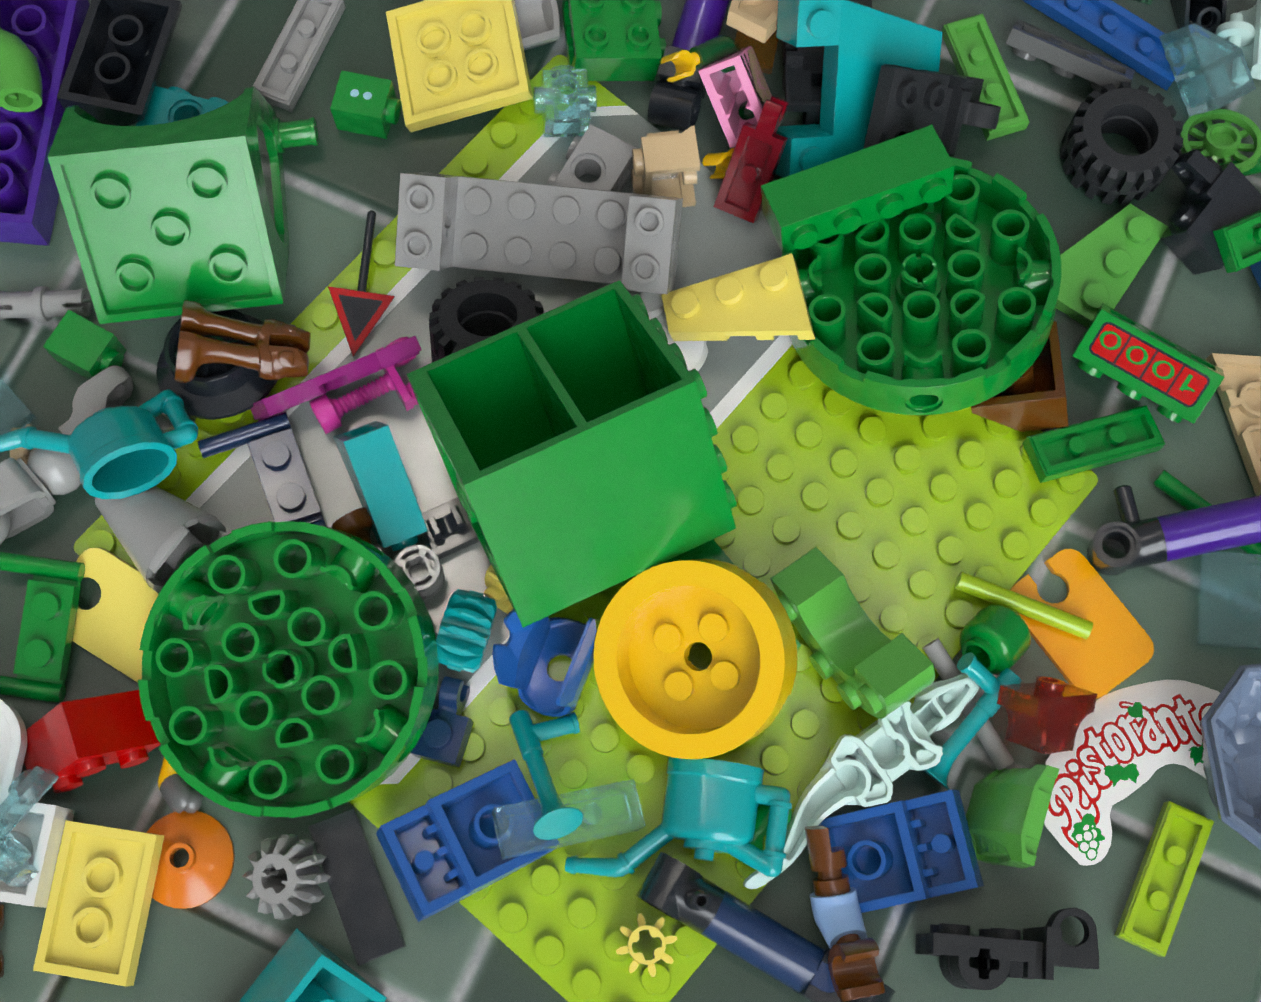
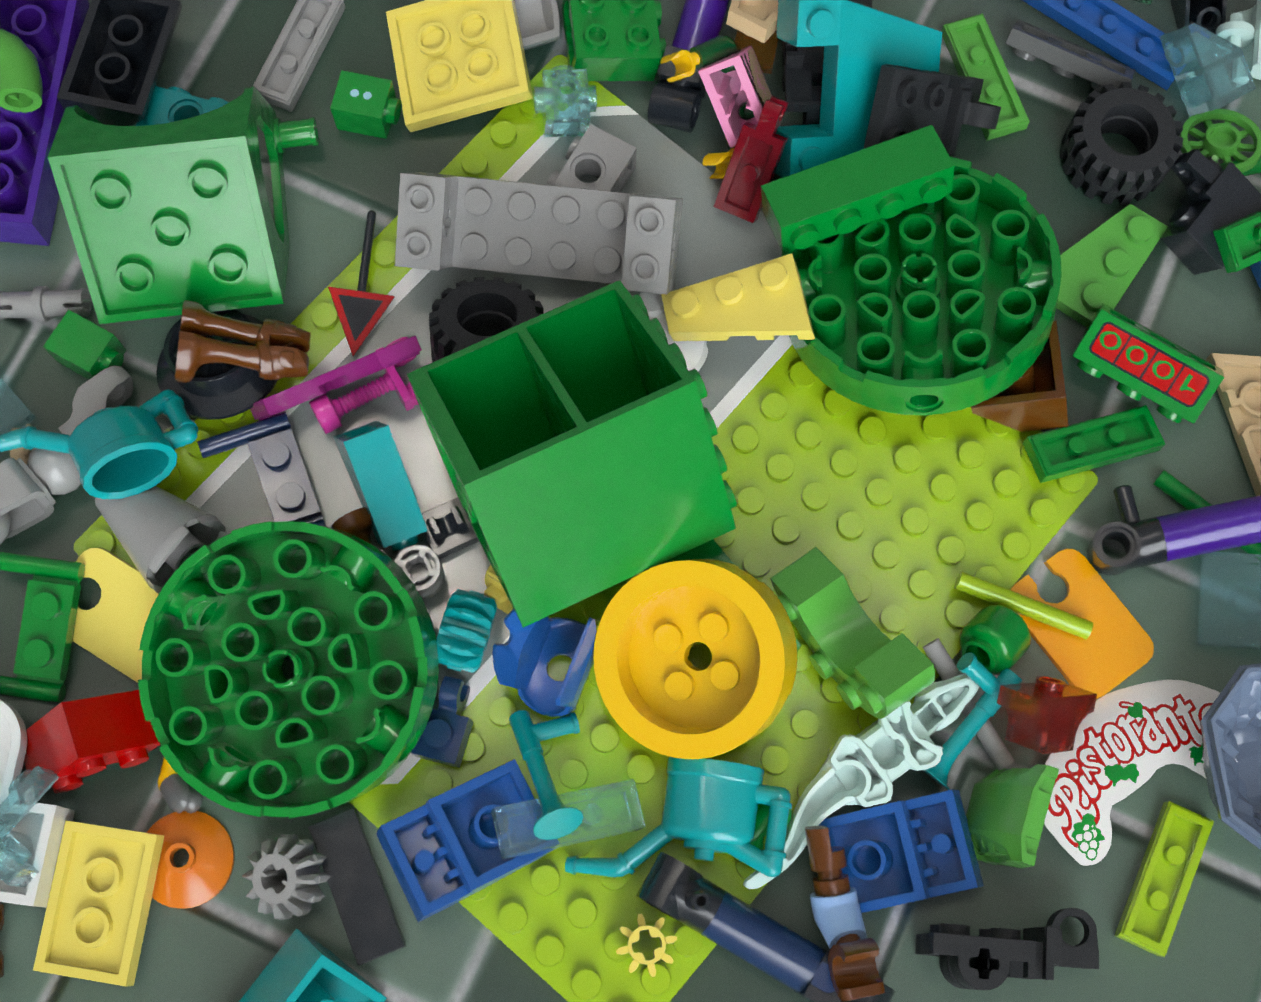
tan window [631,126,700,207] -> none

